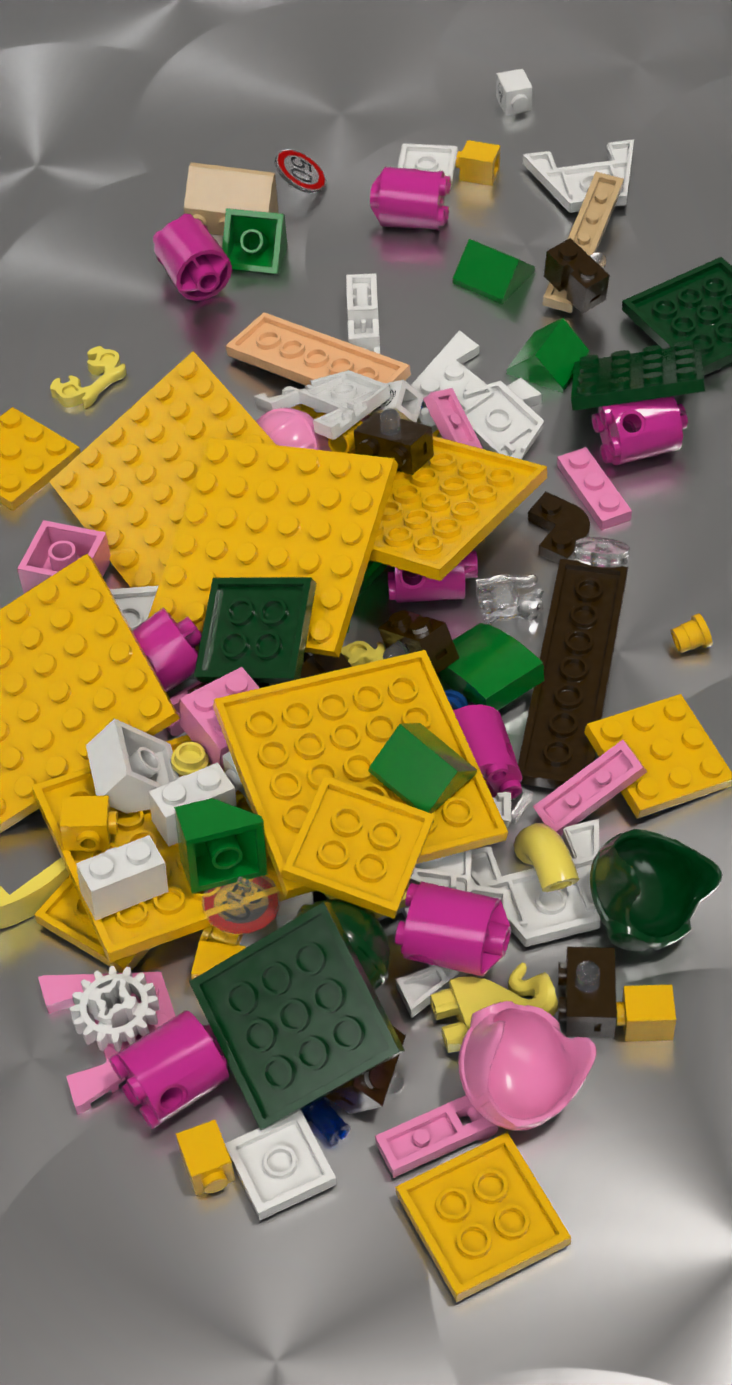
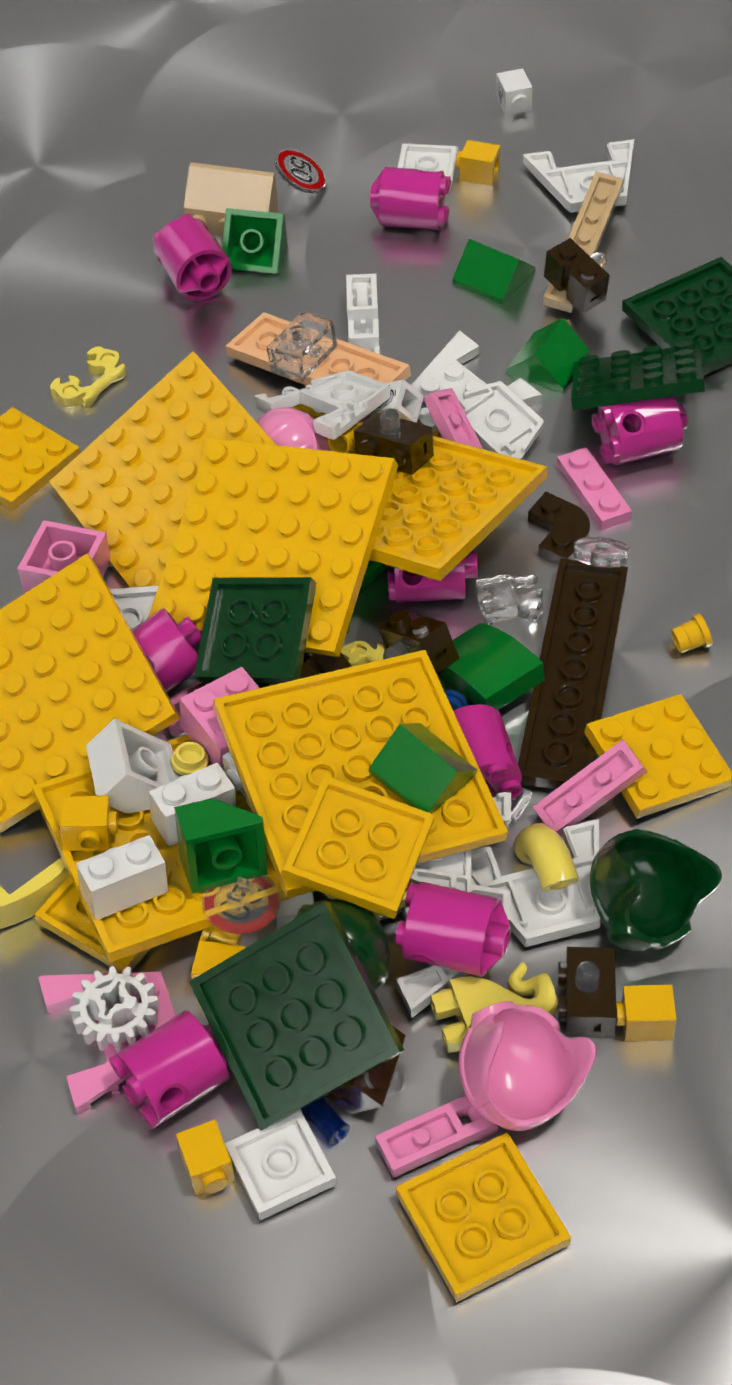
none -> clear brick [266,311,338,382]

